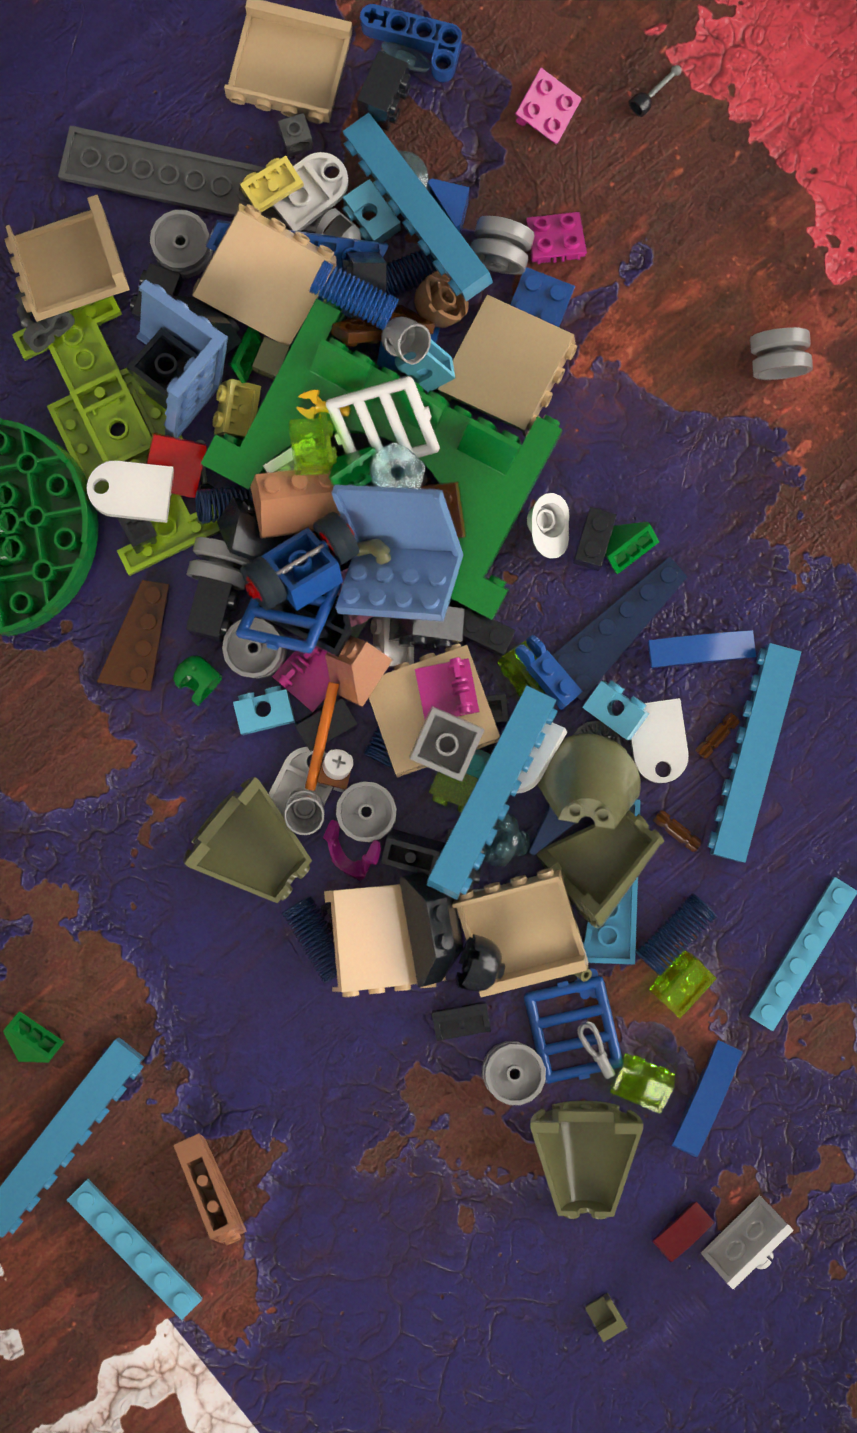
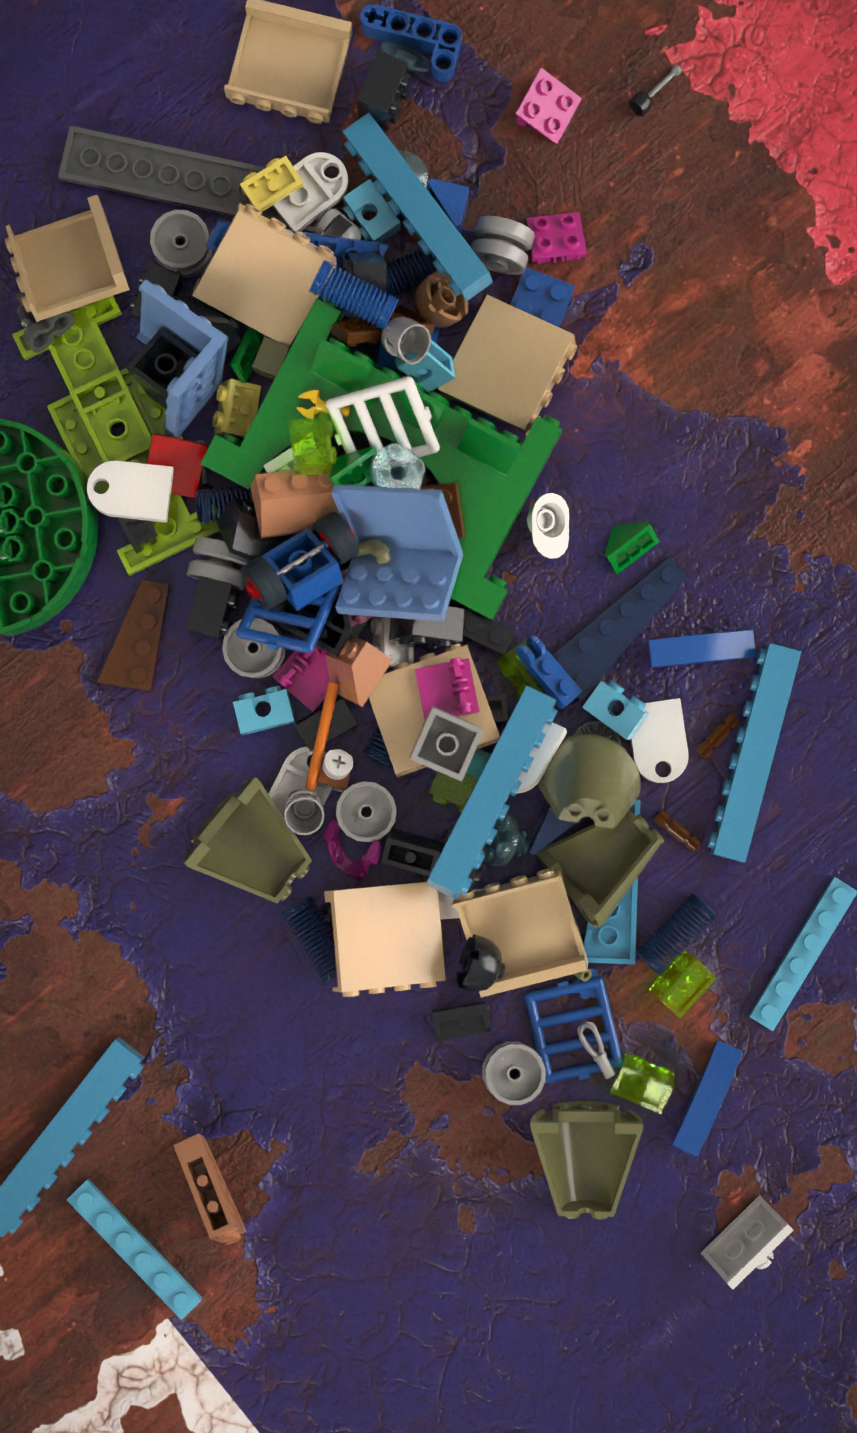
green slope [3,1011,64,1063] -> none
green helmet [173,655,223,707] -> none
dark grey brick [278,113,313,157] -> none
black wedge [399,872,464,987] -> none
black brick [573,507,617,571] -> none
olive panel [585,1293,627,1342] -> none
dark red slope [652,1202,715,1262] -> none
light grey wheel [750,328,813,380] -> none

